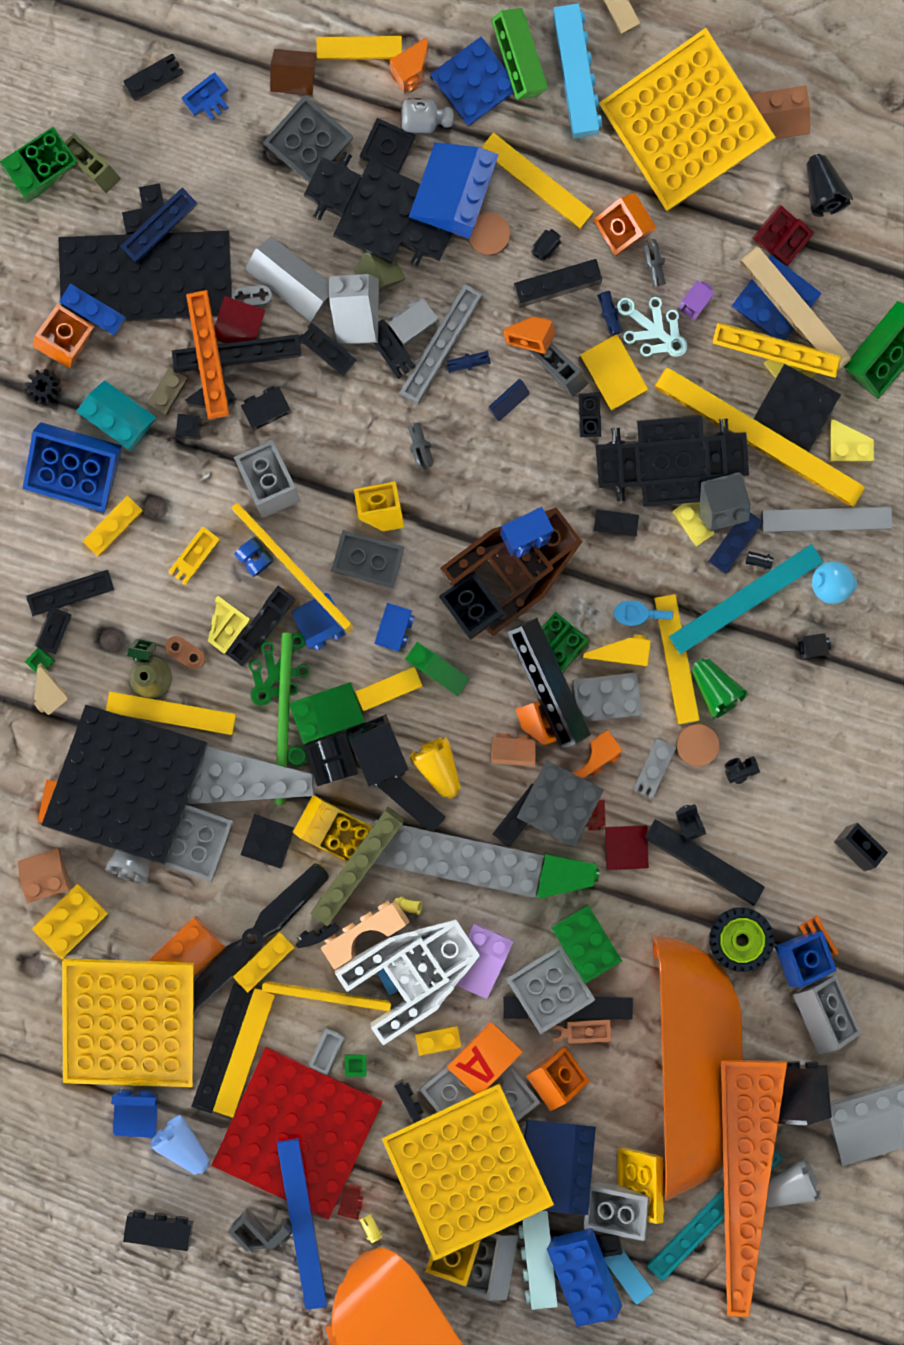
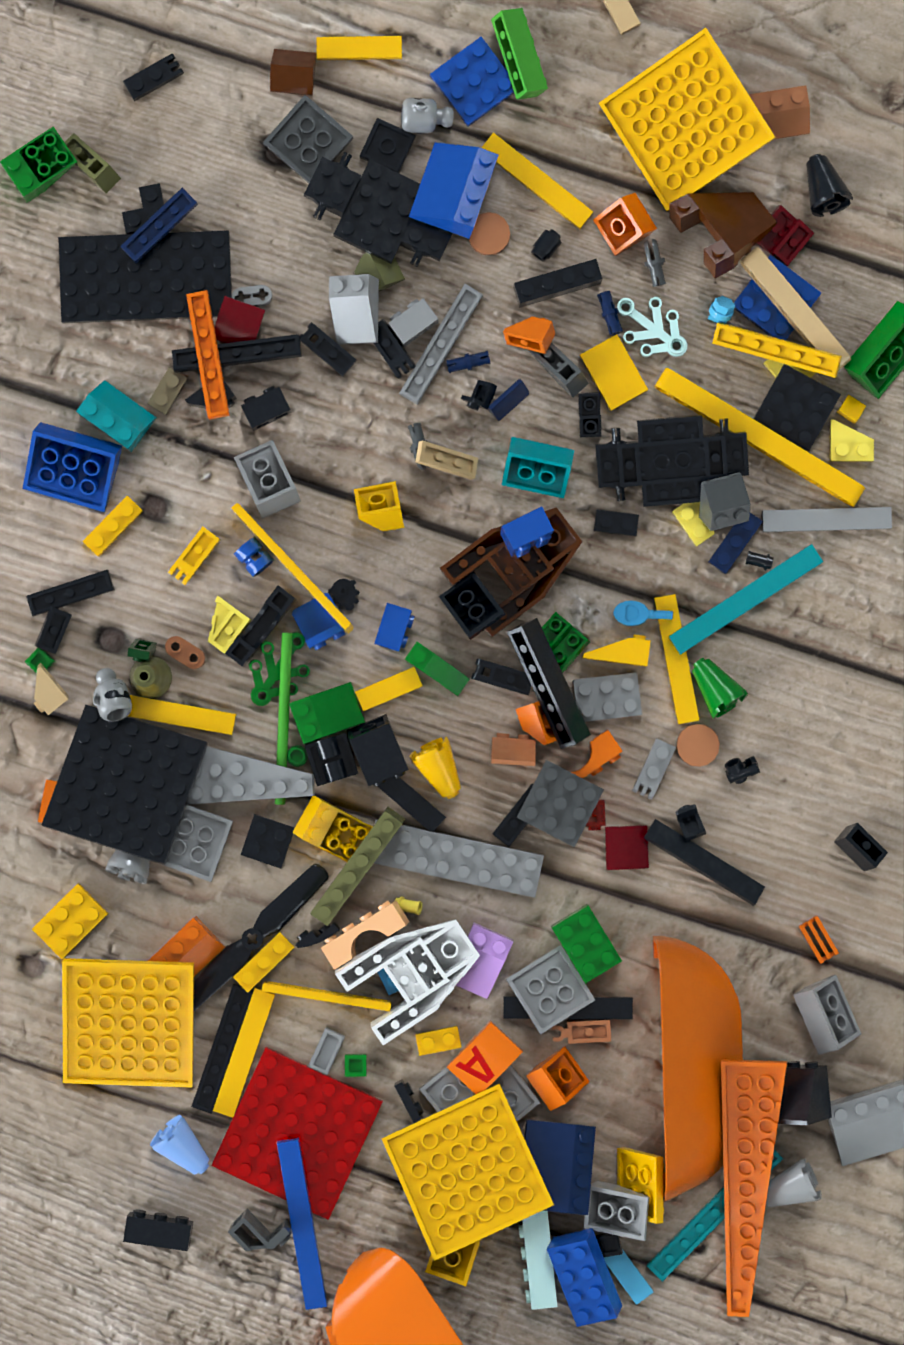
nougat slope [18,848,72,903] -> none
black gear [25,369,62,406] -> none
orange slope [33,304,94,369] -> none
blue plate [59,284,126,336] -> none
blue bracket [111,1089,158,1138] -> none
black brick [176,414,202,440] -> none
blue hinge [181,72,229,121] -> none
light grey slope [245,236,329,322] -> none
dark grey plate [331,530,405,588] -> none
clear red brick [337,1184,364,1220] -> none
light yellow pin [359,1213,382,1243] -> none
orange slope [390,38,429,93] -> none
light grey slope [459,1230,518,1301] -> none
green slope [536,852,600,898] -> none
medium azure brick [553,3,602,139] -> none
medium lavender brick [678,280,714,321] -> none
wheel [709,907,774,972] -> none
blue slope [774,931,837,988] -> none
black slope [797,633,831,659] -> none
medium azure brick [812,561,857,604] -> none
none -> light grey piece [93,668,132,722]
none -> black piece [328,579,360,611]
none -> tan plate [415,441,478,480]
none -> black bracket [461,380,497,411]
none -> black plate [471,658,531,696]
none -> teal slope [501,437,575,498]
none -> reddish brown wedge [669,192,777,279]
none -> medium azure piece [708,296,735,324]
none -> yellow slope [836,394,866,424]

